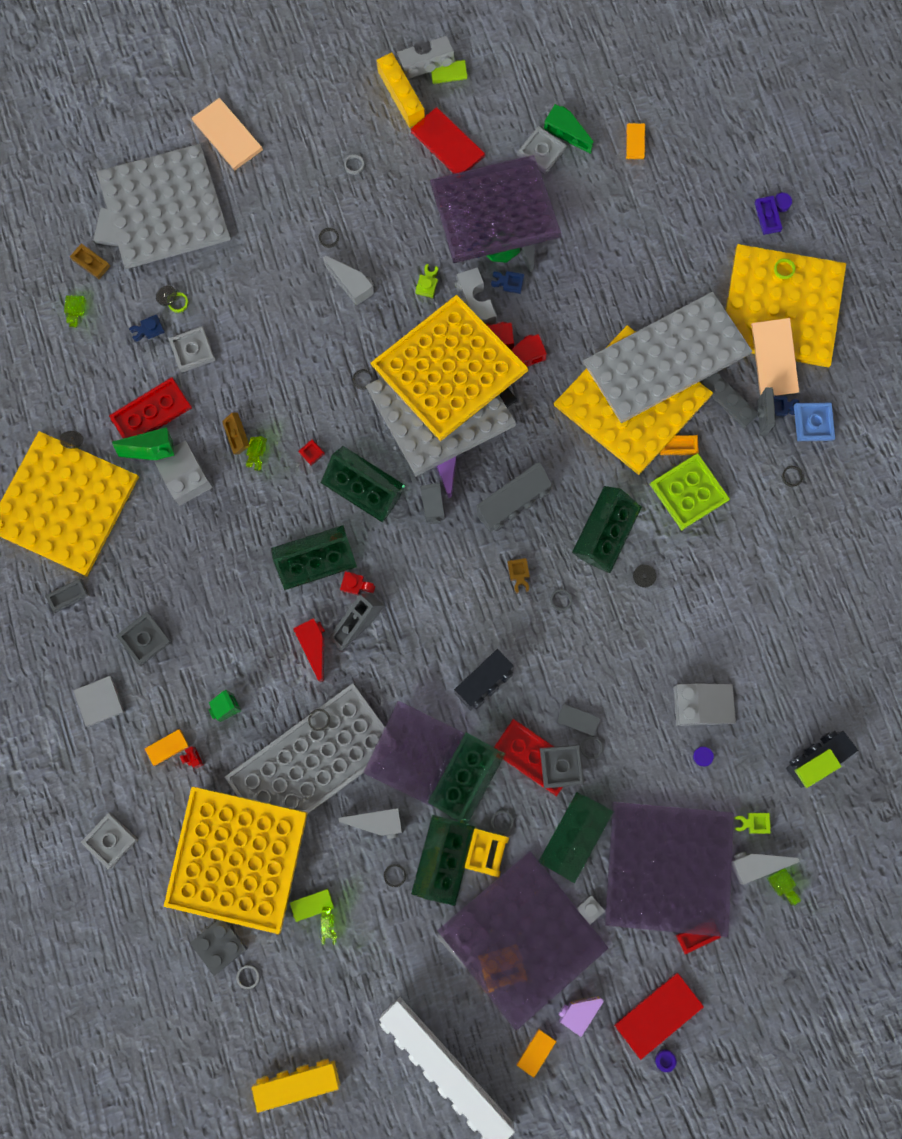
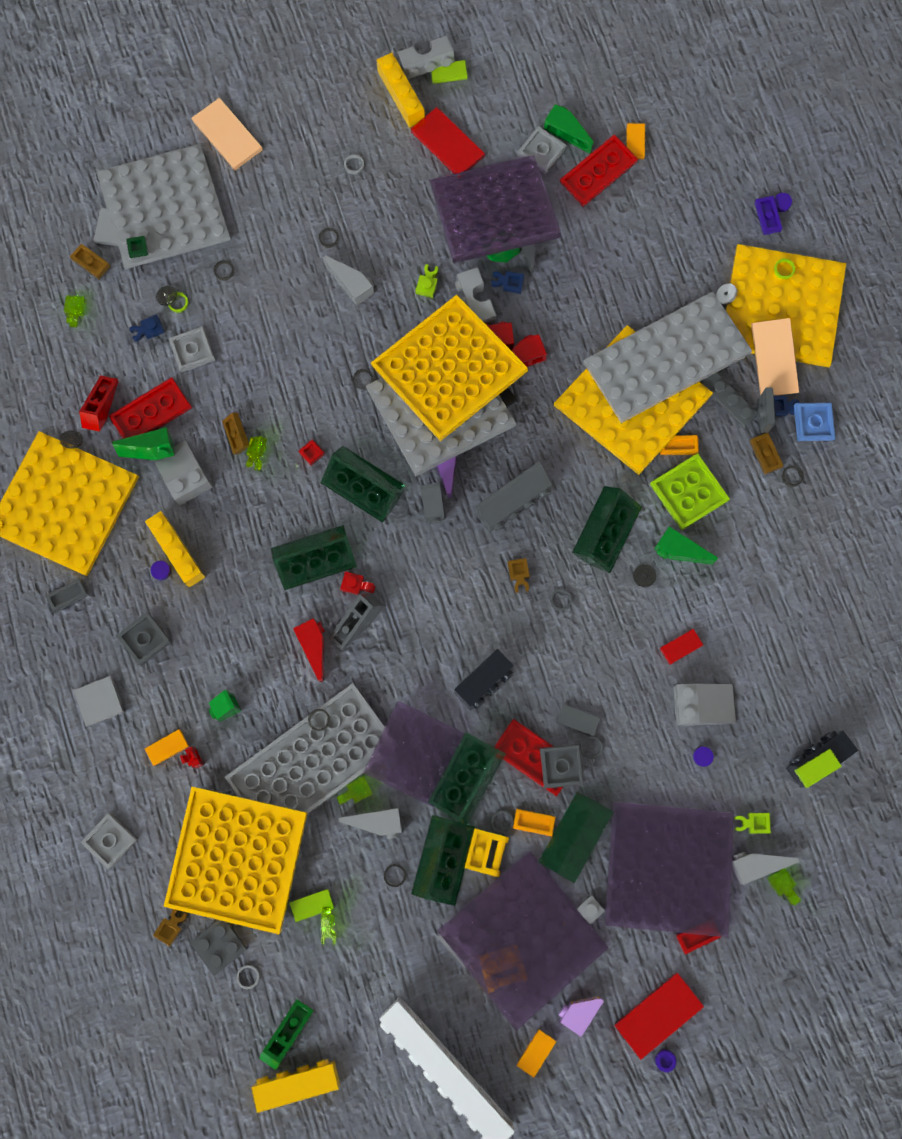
none -> red slope [79,375,118,432]
none -> dark green plate [126,236,148,259]
none -> yellow brick [145,511,205,588]
none -> dark purple tile [150,561,171,581]
none -> pearl gold plate [153,909,187,947]
none -> clear smoke piece [214,260,234,281]
none -> green slope [259,999,314,1070]
none -> clear neon green plate [336,776,373,805]
none -> light orange tile [513,809,556,836]
none -> red tile [560,134,638,207]
none -> green slope [654,527,718,565]
none -> red tile [659,629,703,665]
none -> light grey wheel [716,283,737,305]
none -> pearl gold plate [749,433,784,475]

